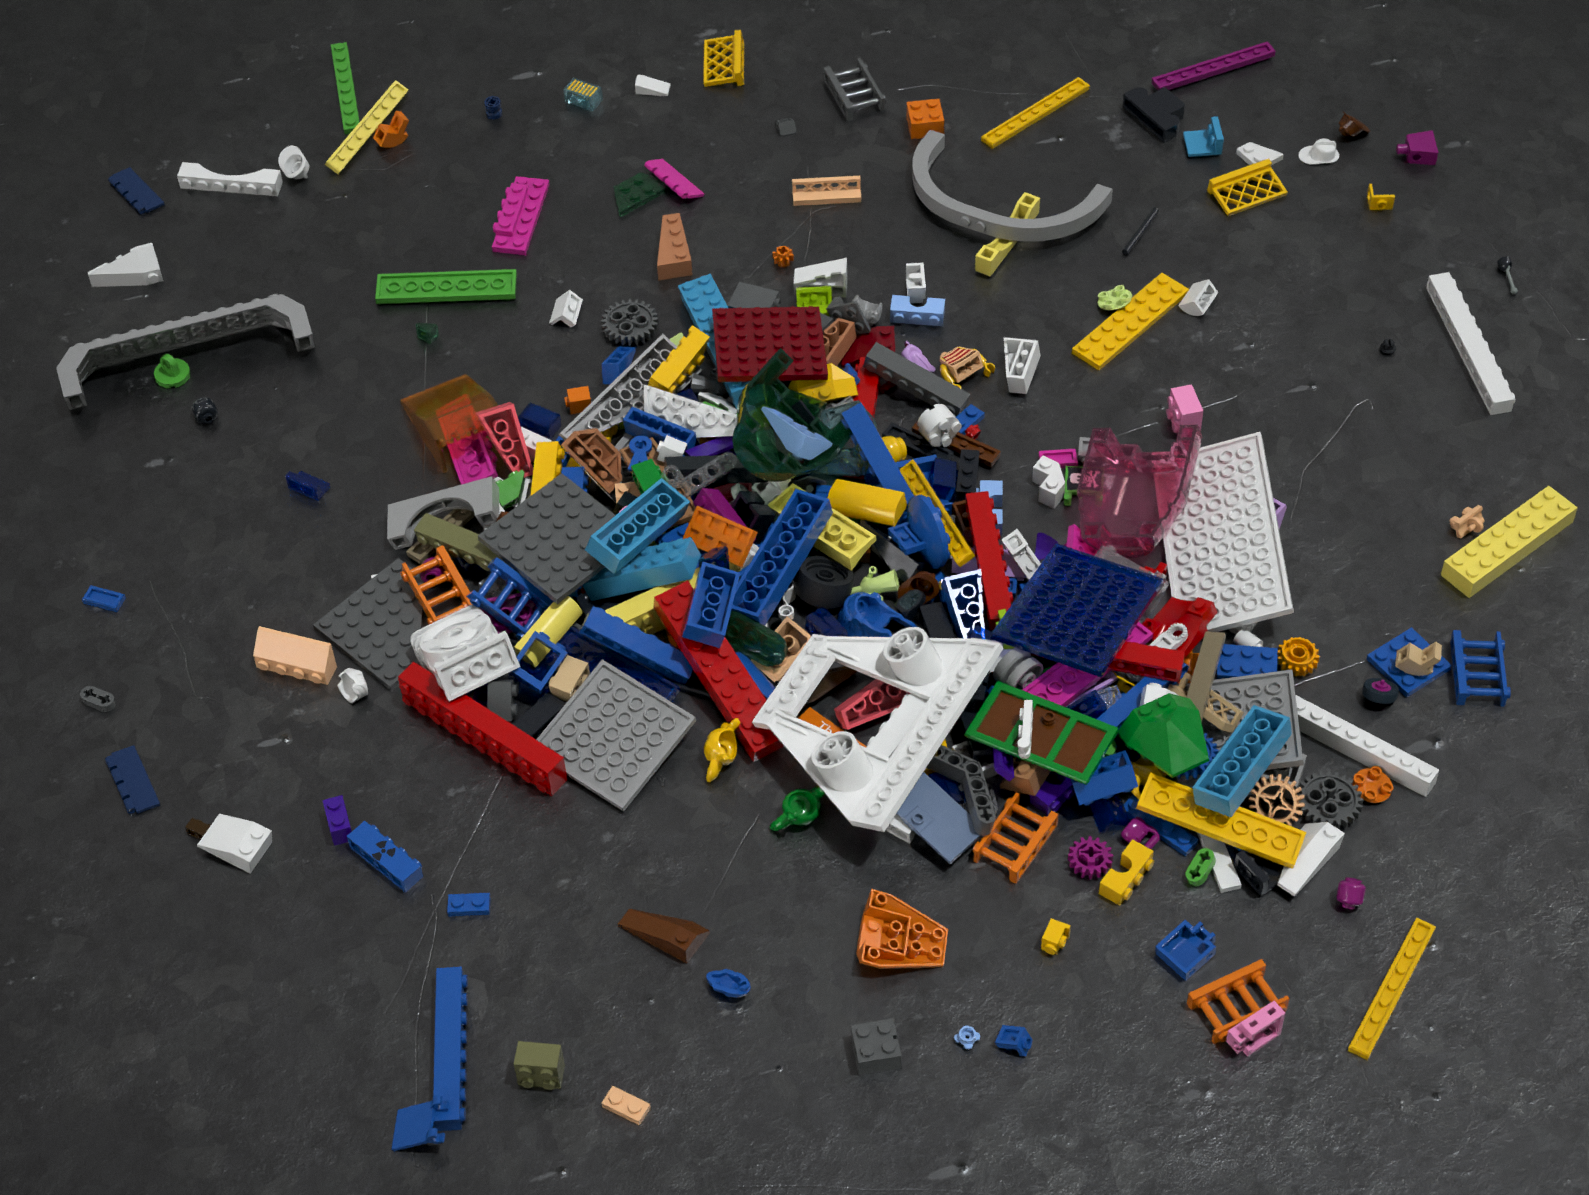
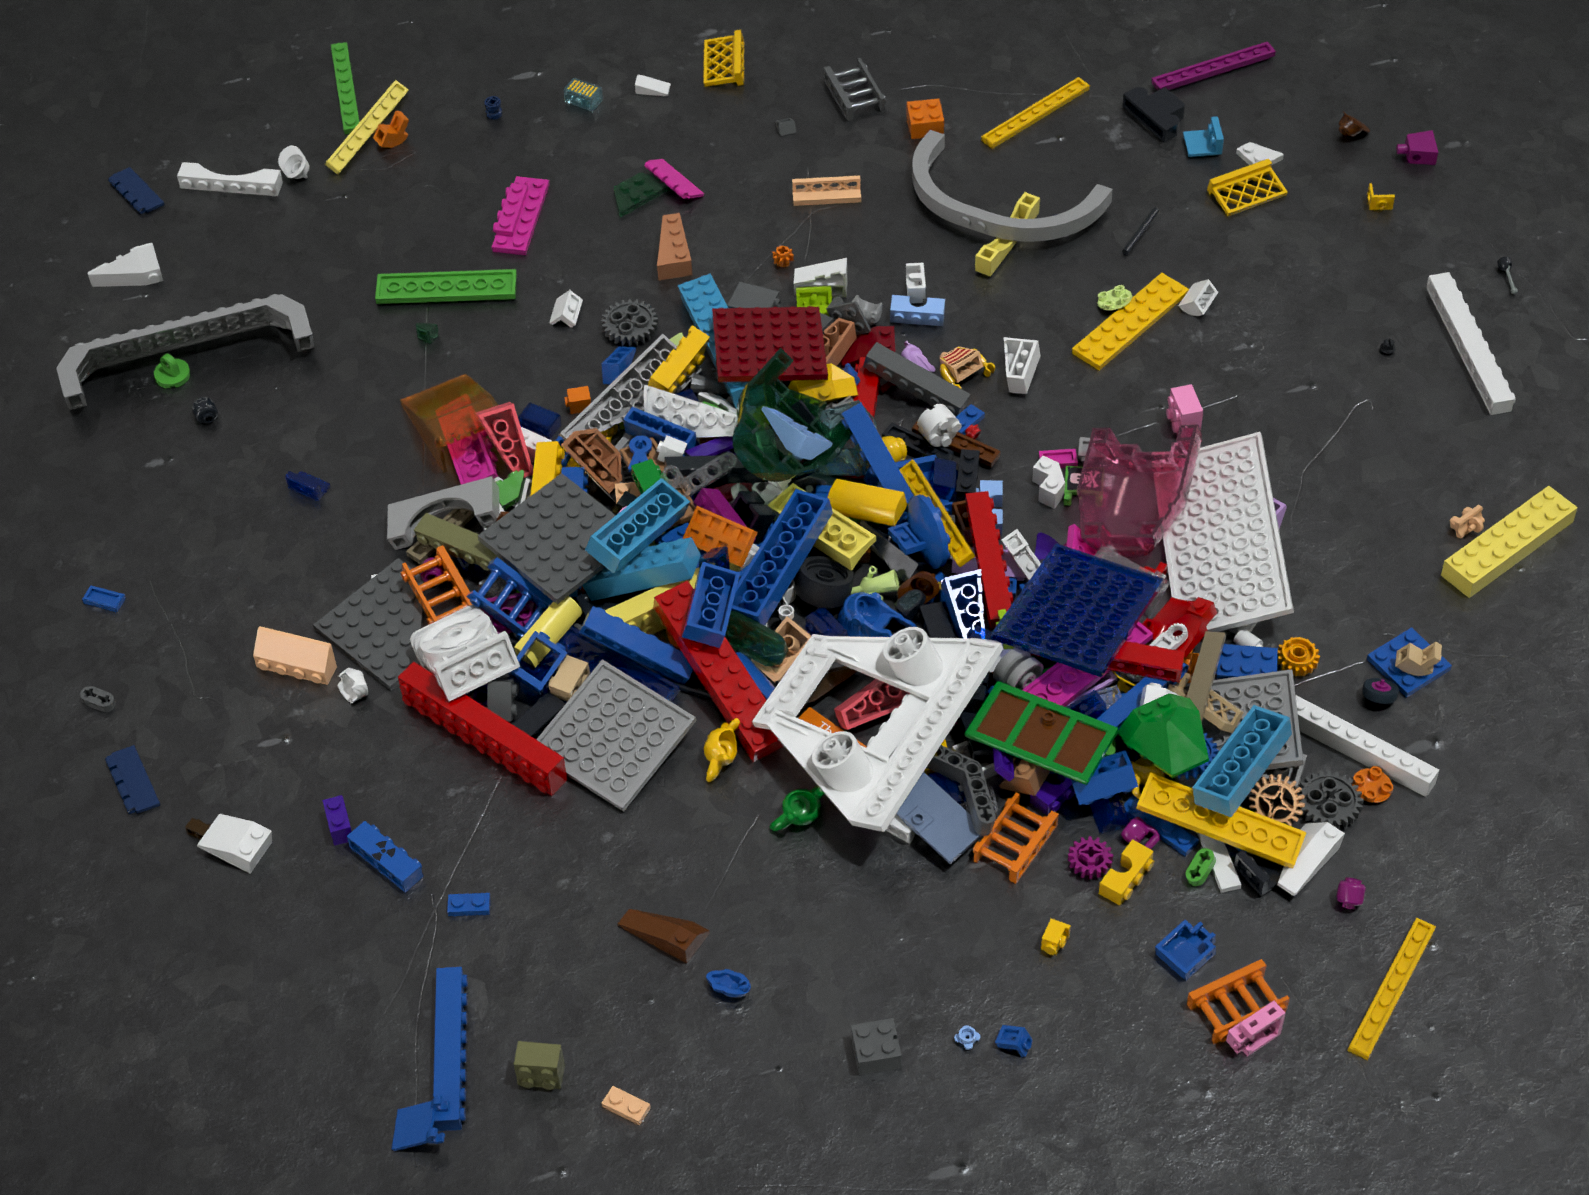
orange wedge [856,889,948,969] -> none
white plate [1018,700,1033,759] -> none
white piece [1299,138,1339,164] -> none
blue fence [1450,630,1511,707] -> none

